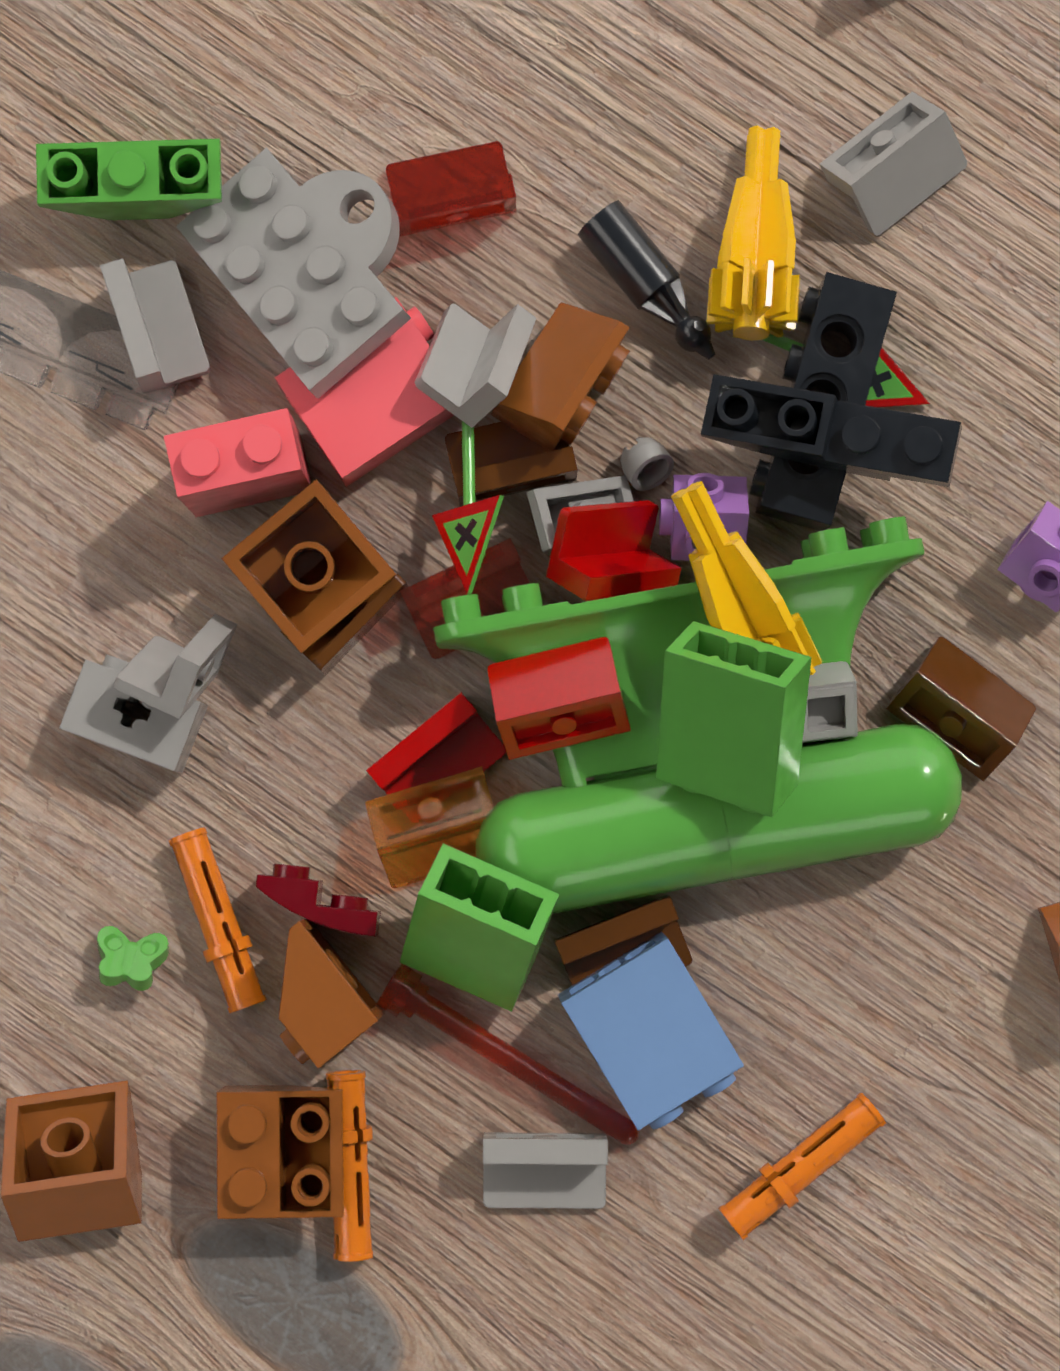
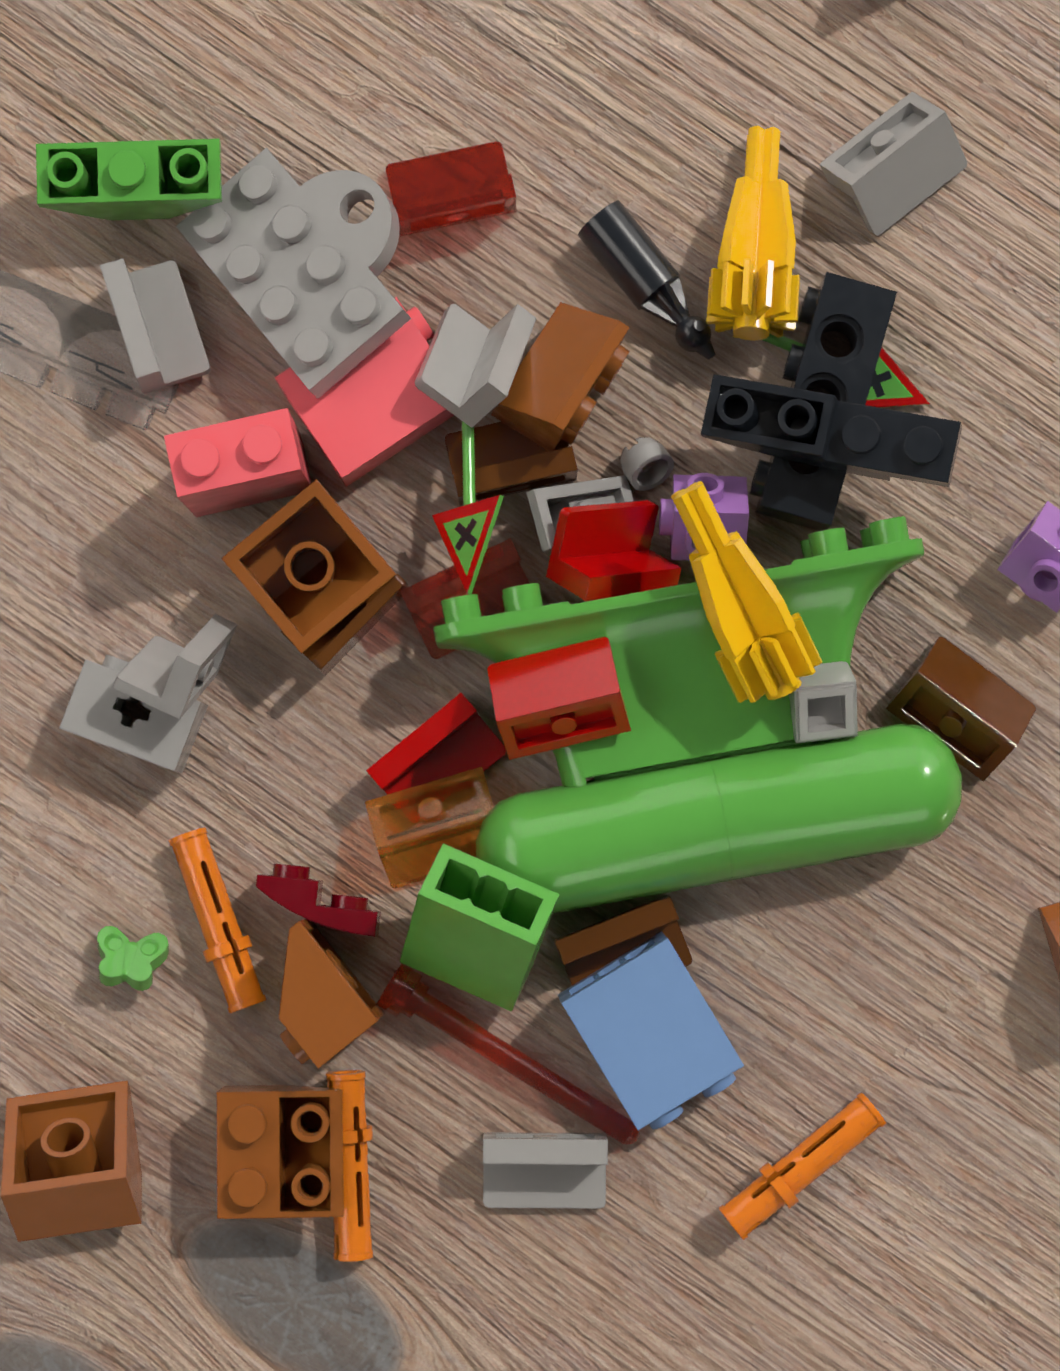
bright green brick [656,621,812,817] -> none

